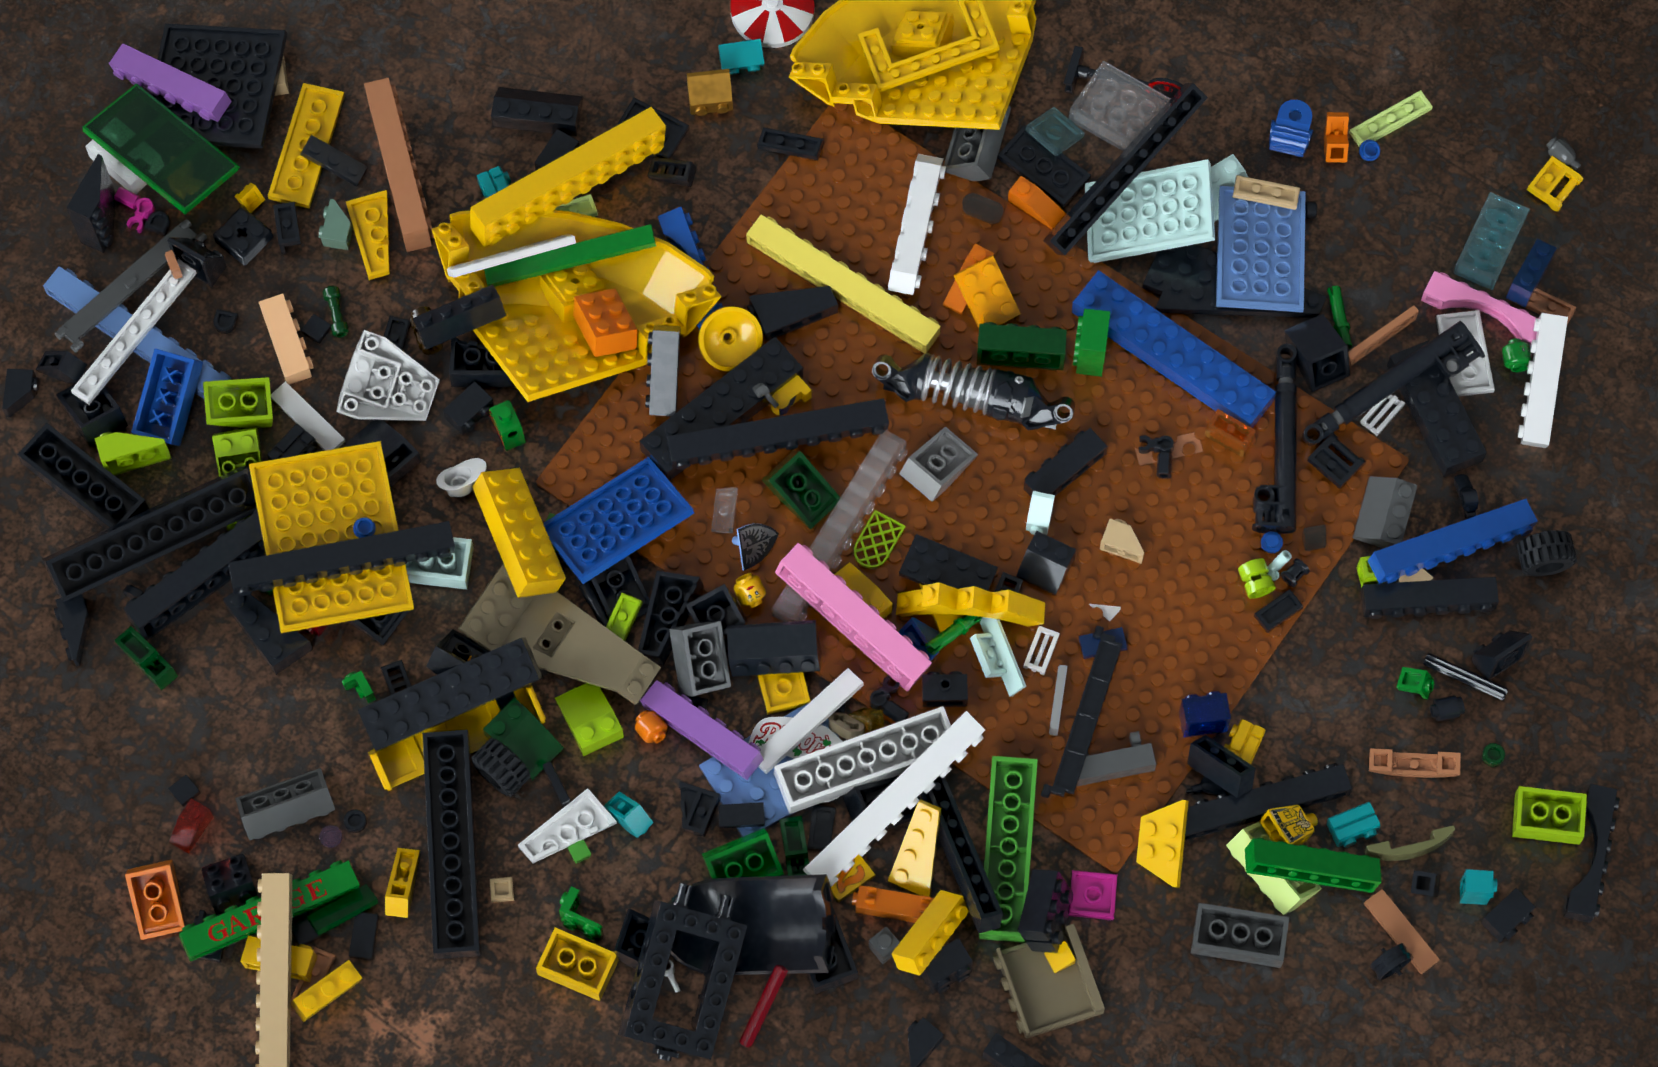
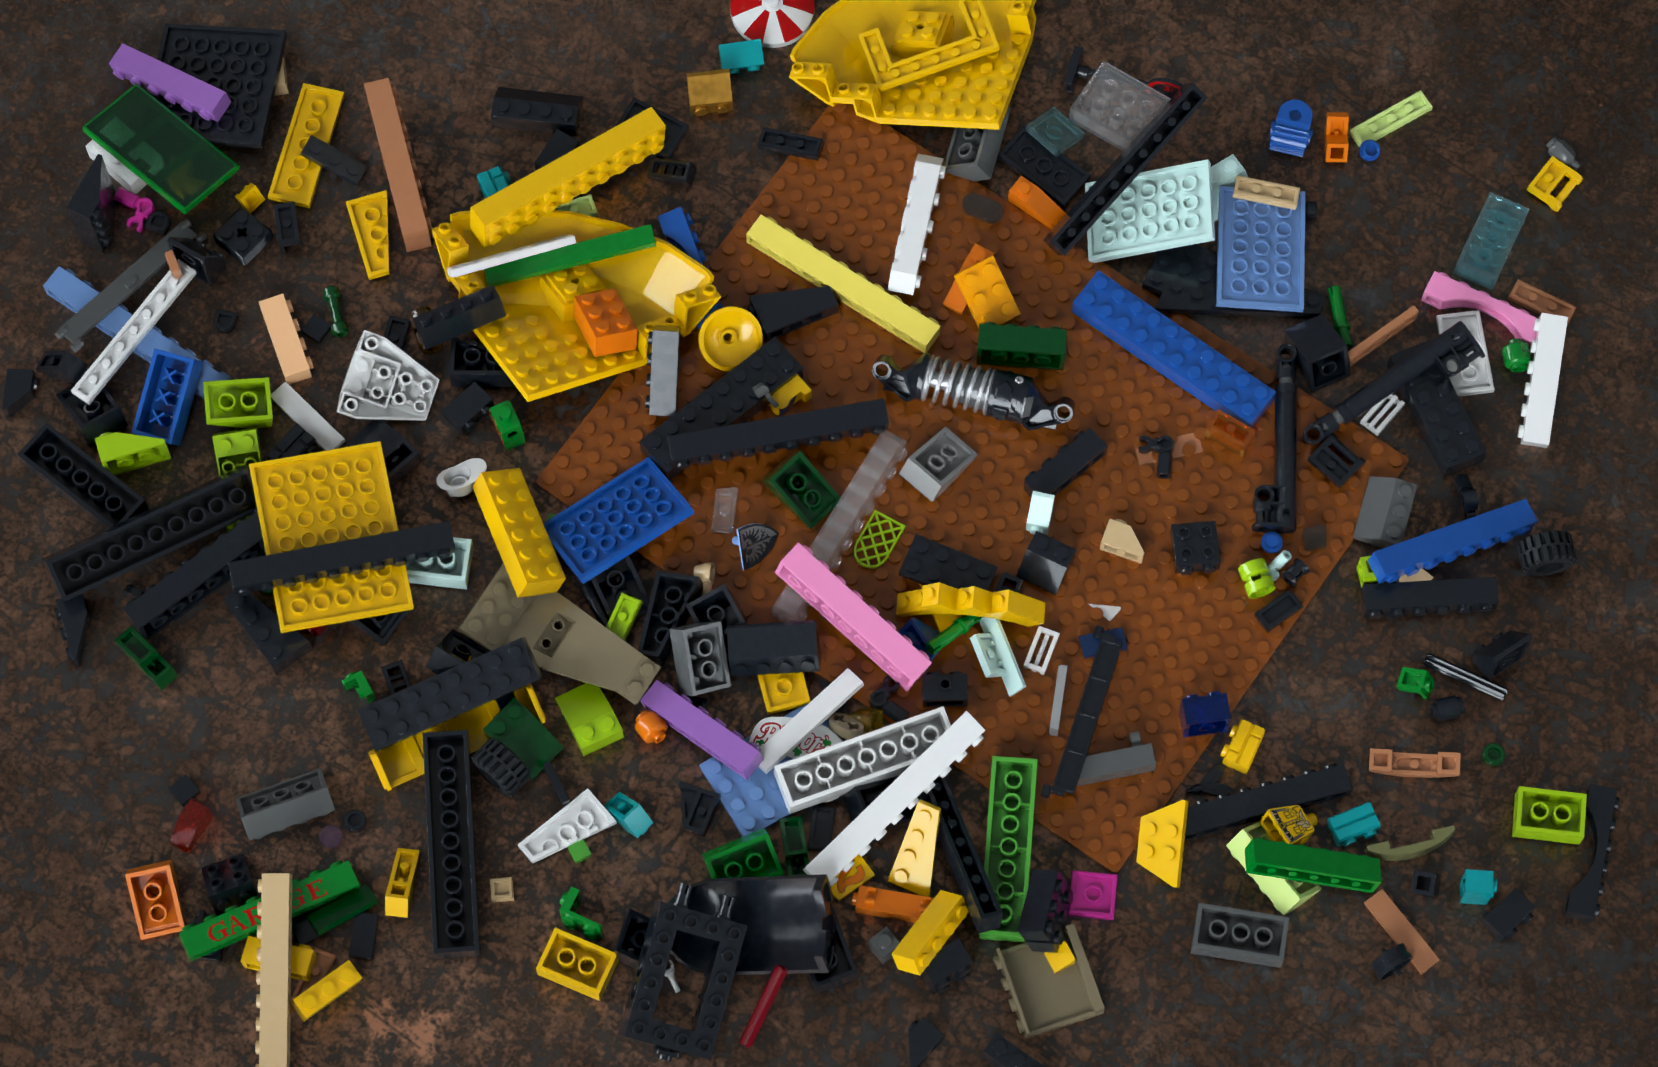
sand green slope [319,199,353,250] -> none
blue plate [353,518,376,538] -> none
black tile [719,802,765,829] -> none
yellow head [733,573,766,608] -> none
yellow slope [834,562,892,619] -> none
green brick [1073,308,1110,377] -> none
black brick [1187,735,1256,798] -> none
dark blue brick [1506,238,1557,307] -> none
none -> tan bar [693,562,715,596]
none -> black brick [1170,521,1221,575]

